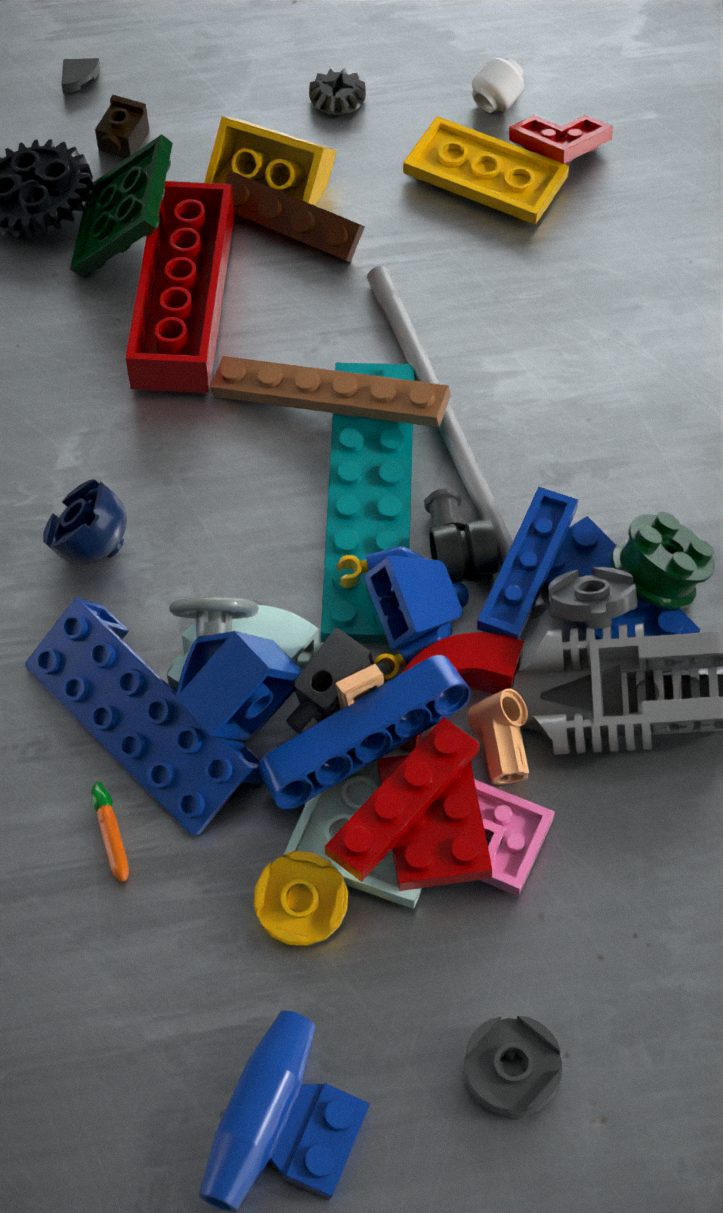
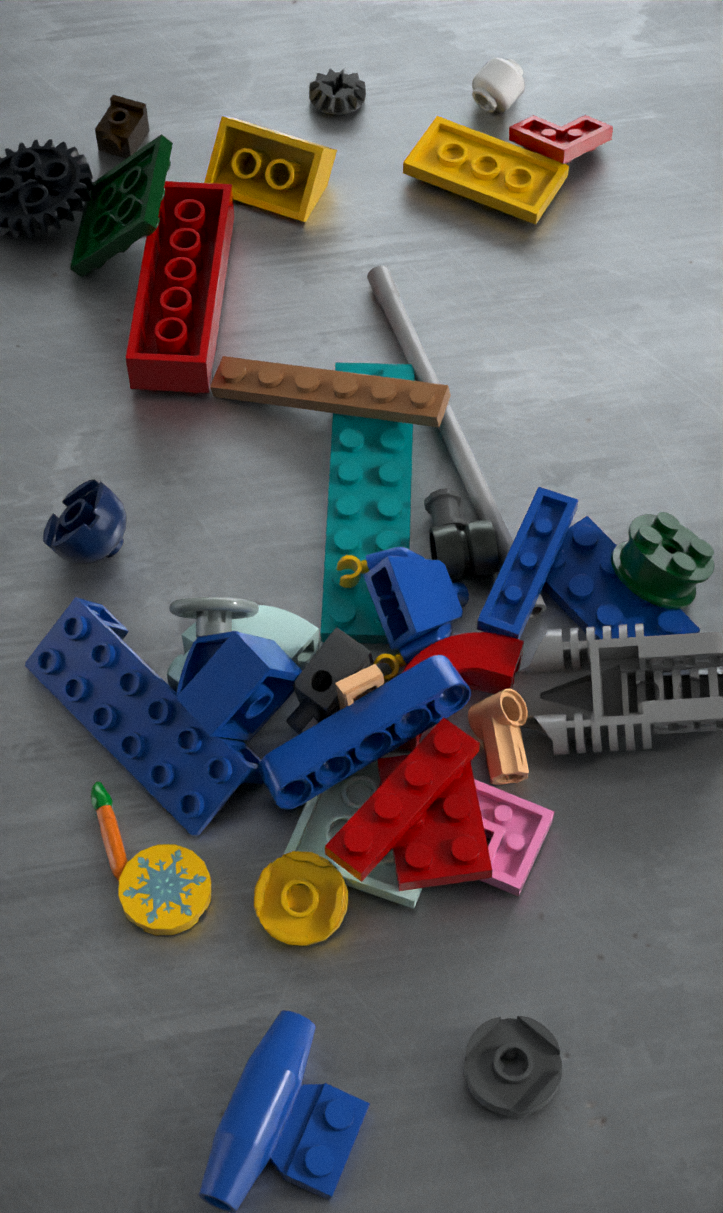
dark grey tile [61,58,100,93] -> none
reddish brown plate [224,170,365,262] -> none
dark grey plate [548,567,637,629] -> none
none -> yellow tile [118,844,212,936]

